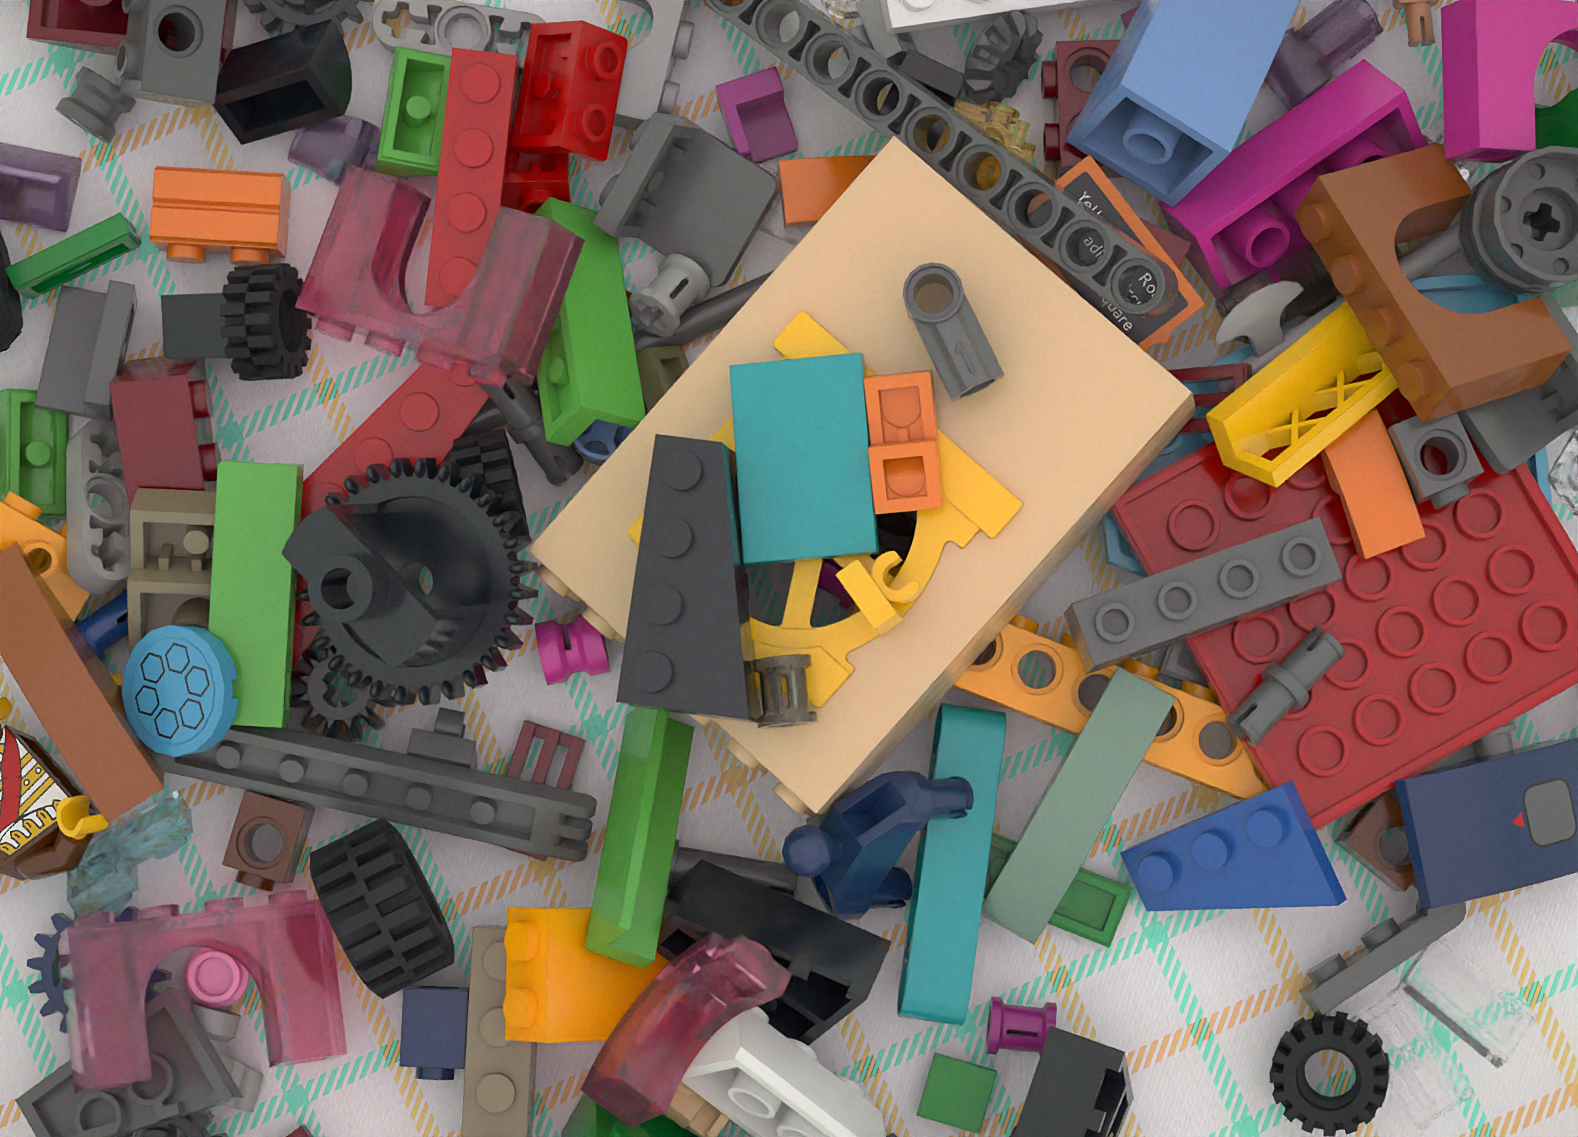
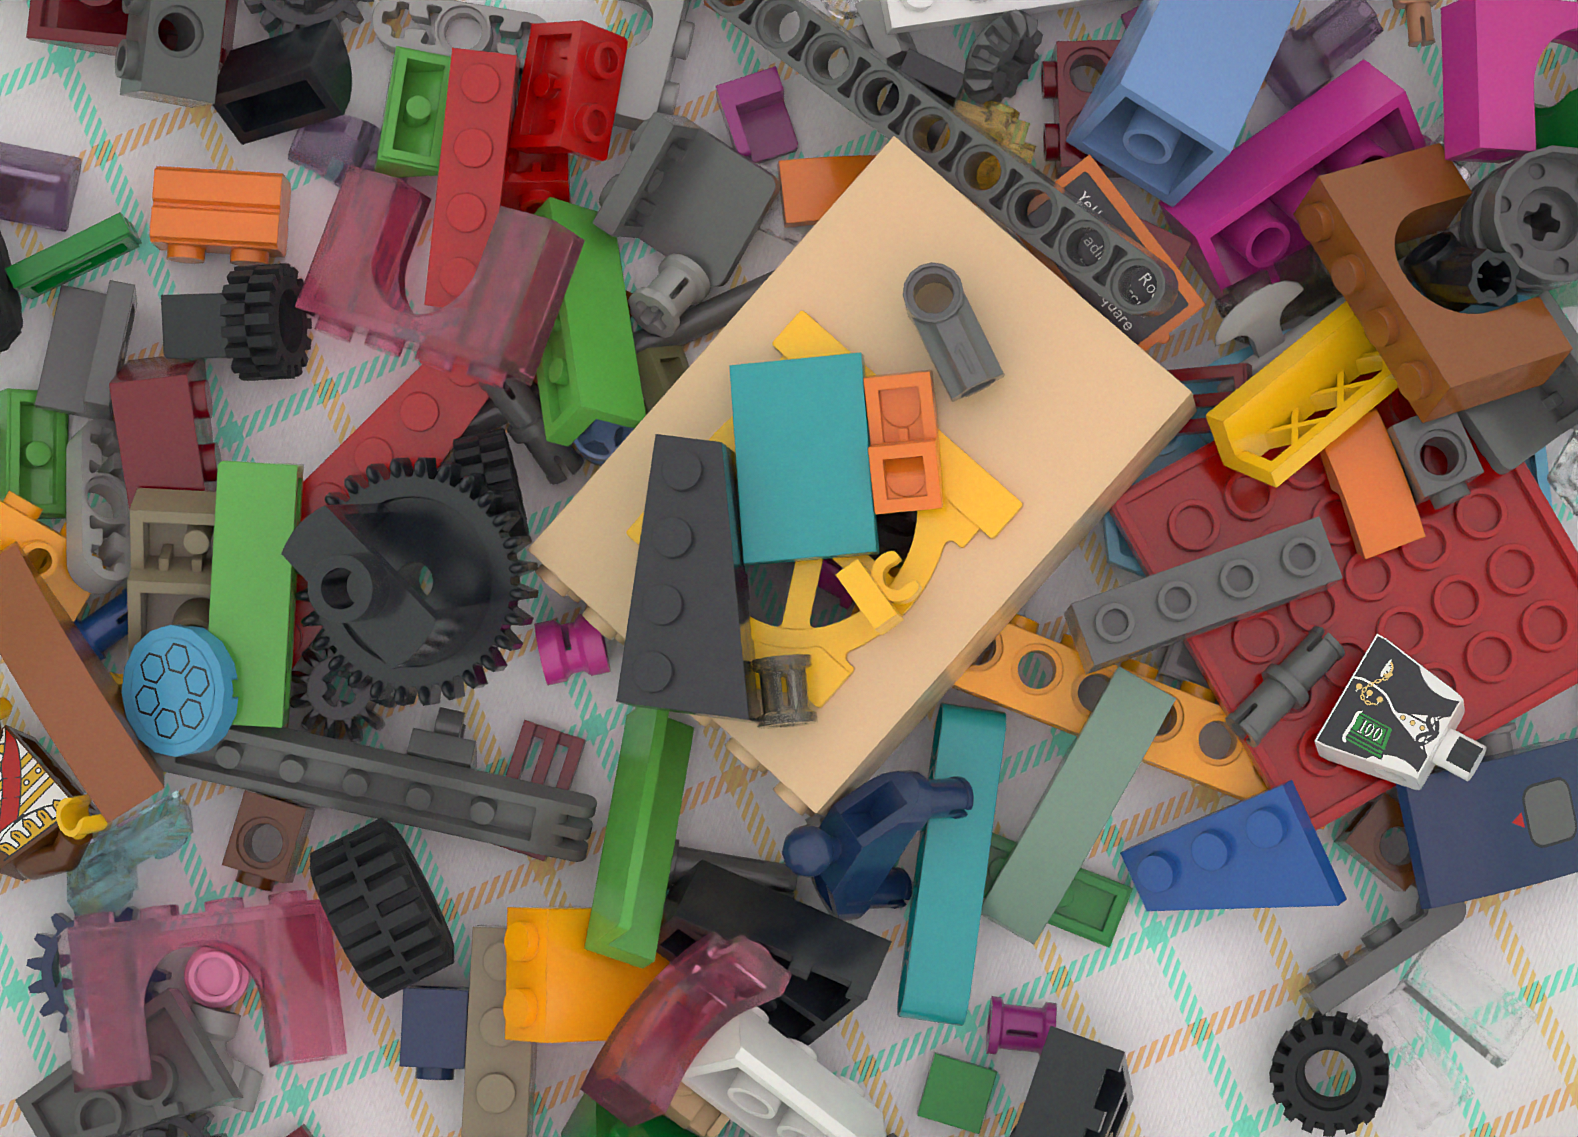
dark grey wheel [55,66,137,144] -> none
none -> torso [1315,634,1487,790]
none -> black piece [1404,231,1520,312]

